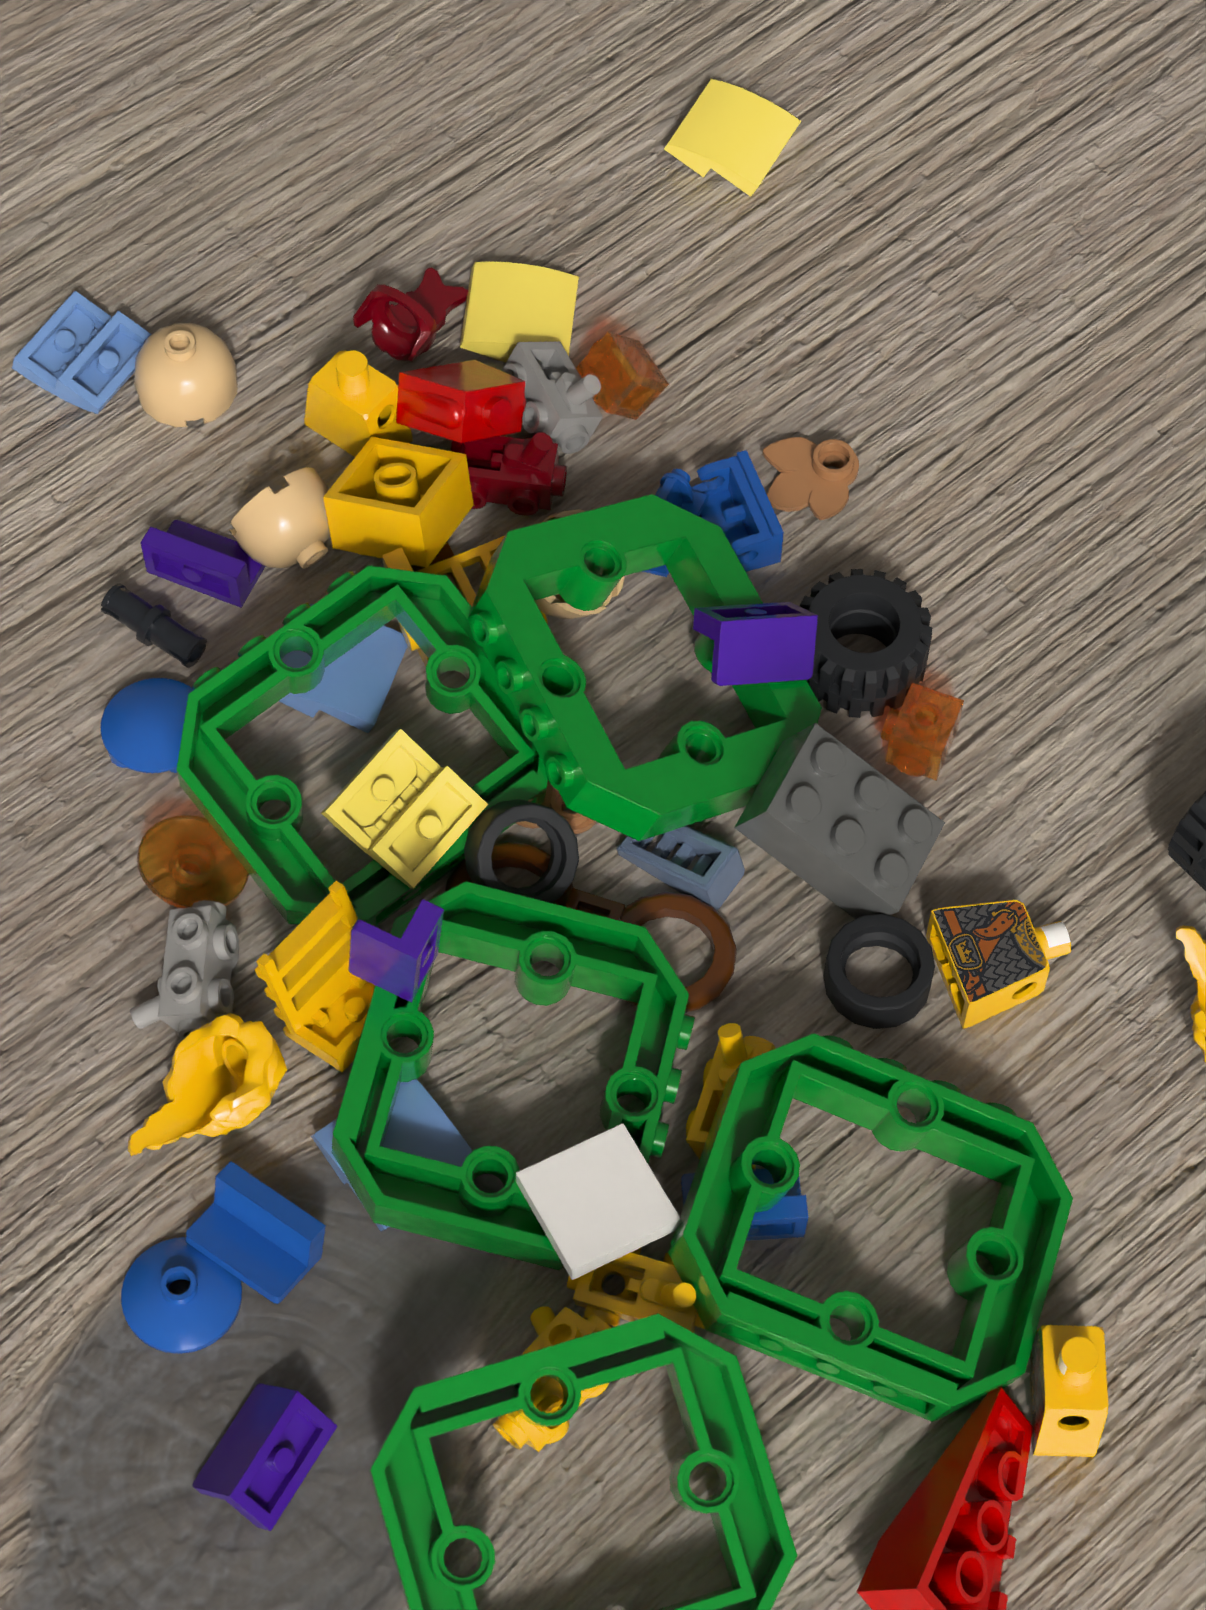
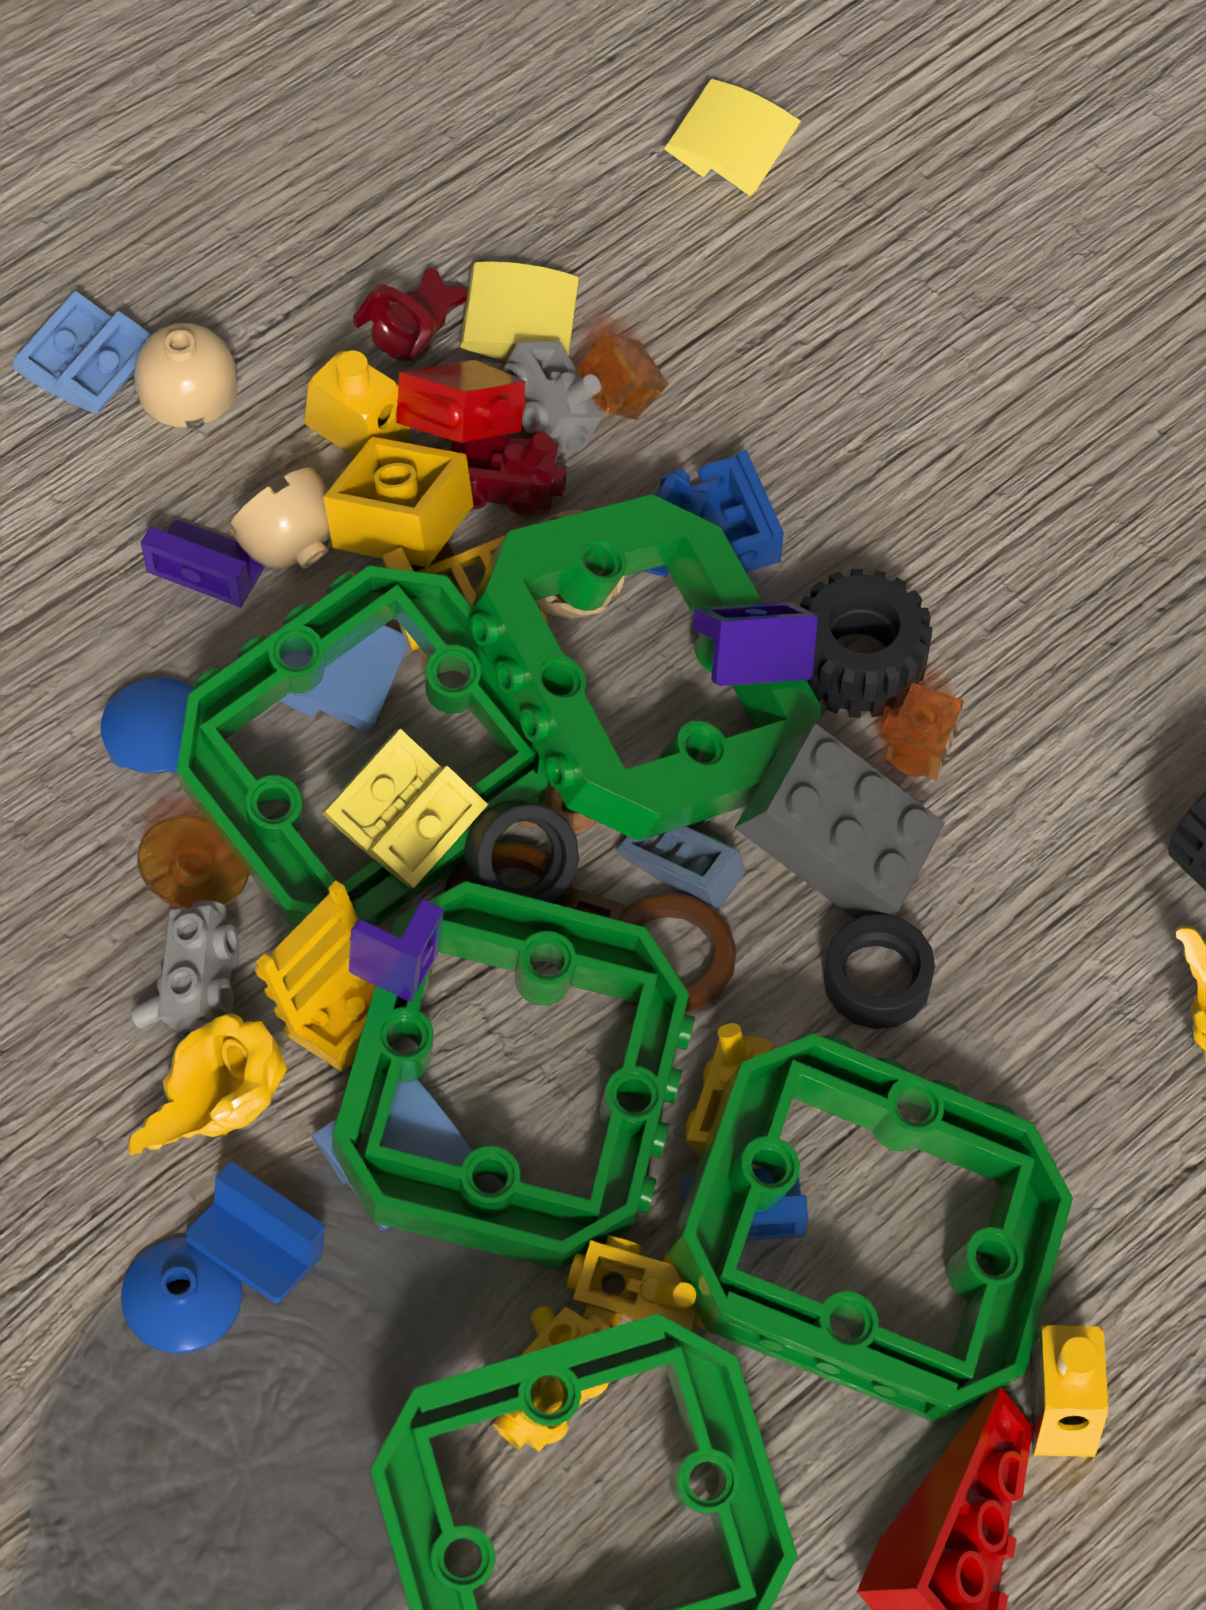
black pin [101,583,207,668] -> none
dark purple panel [192,1383,338,1531] -> none
white tile [516,1123,681,1280] -> none
medium nougat plate [763,437,859,520] -> none
torso [926,900,1071,1029] -> none

